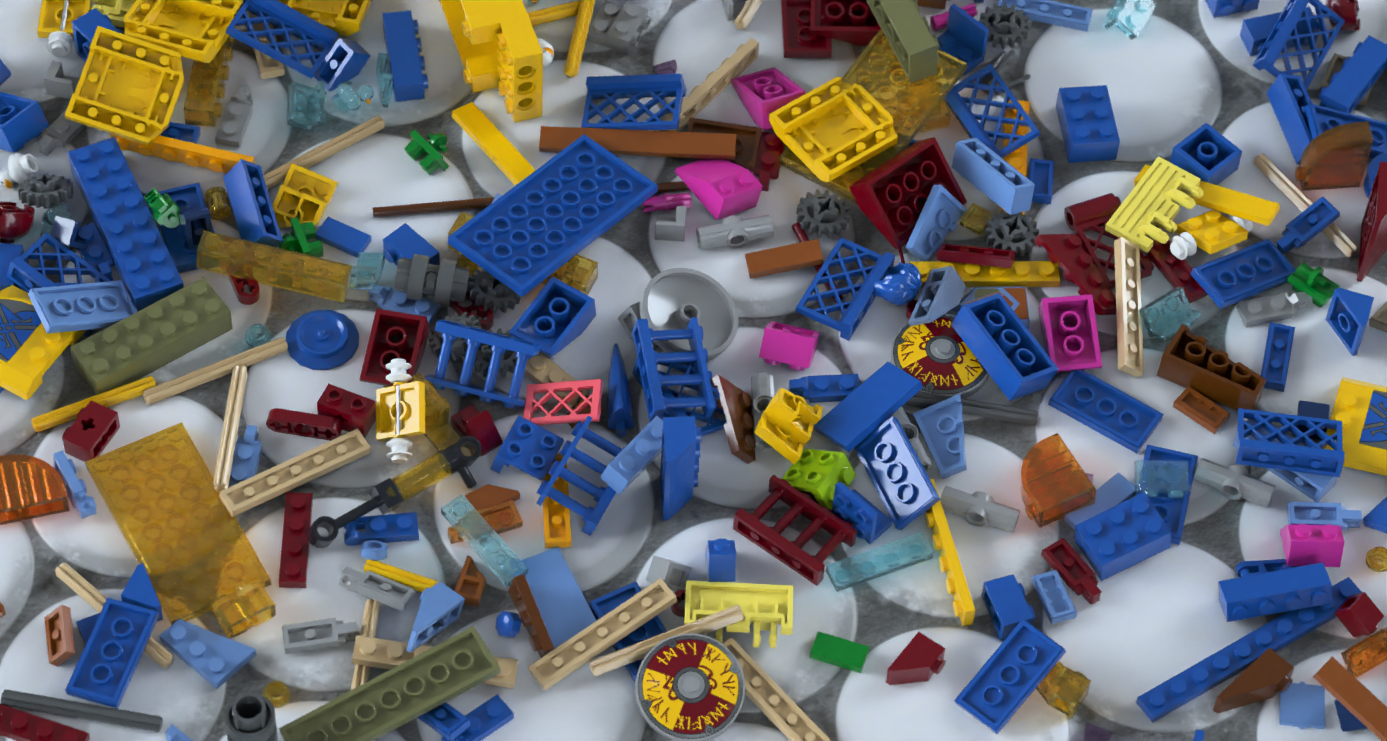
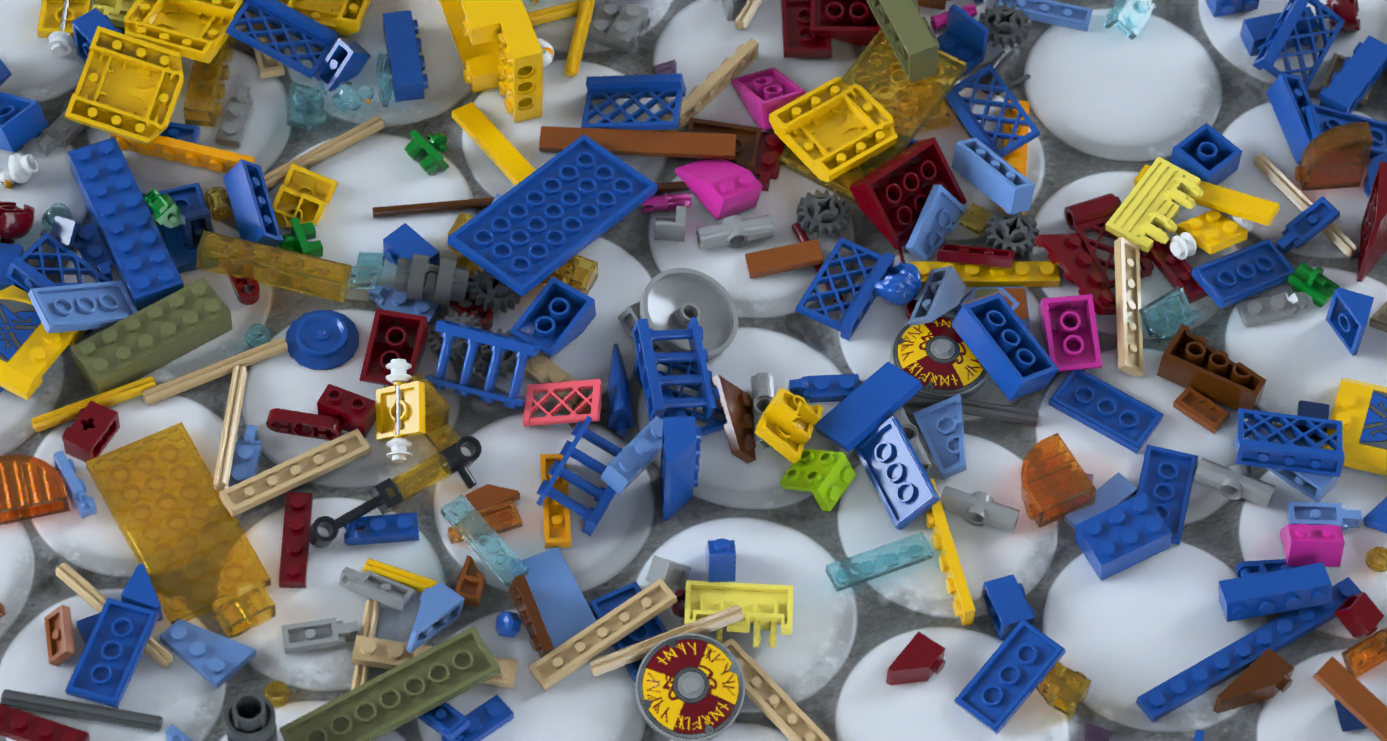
dark grey gear [18,174,74,209] -> none
light grey panel [44,61,80,99] -> none
blue tile [315,217,371,258] -> none
medium blue tile [360,540,388,560] -> none
dark red slope [451,404,503,457] -> none
blue bracket [490,415,564,481] -> none
dark red fence [733,475,857,586] -> none
dark pink slope [759,321,821,371] -> none
green tile [809,631,869,673] -> none
blue bracket [832,481,892,544] -> none
blue tile [1028,158,1055,204] -> none
medium blue plate [1031,570,1077,625] -> none
dark red hinge [1041,538,1102,605] -> none
blue brick [1056,85,1120,163] -> none
clear light blue bracket [1134,460,1191,498] -> none
blue tile [1260,322,1295,392] -> none
medium blue piece [1279,682,1325,729] -> none

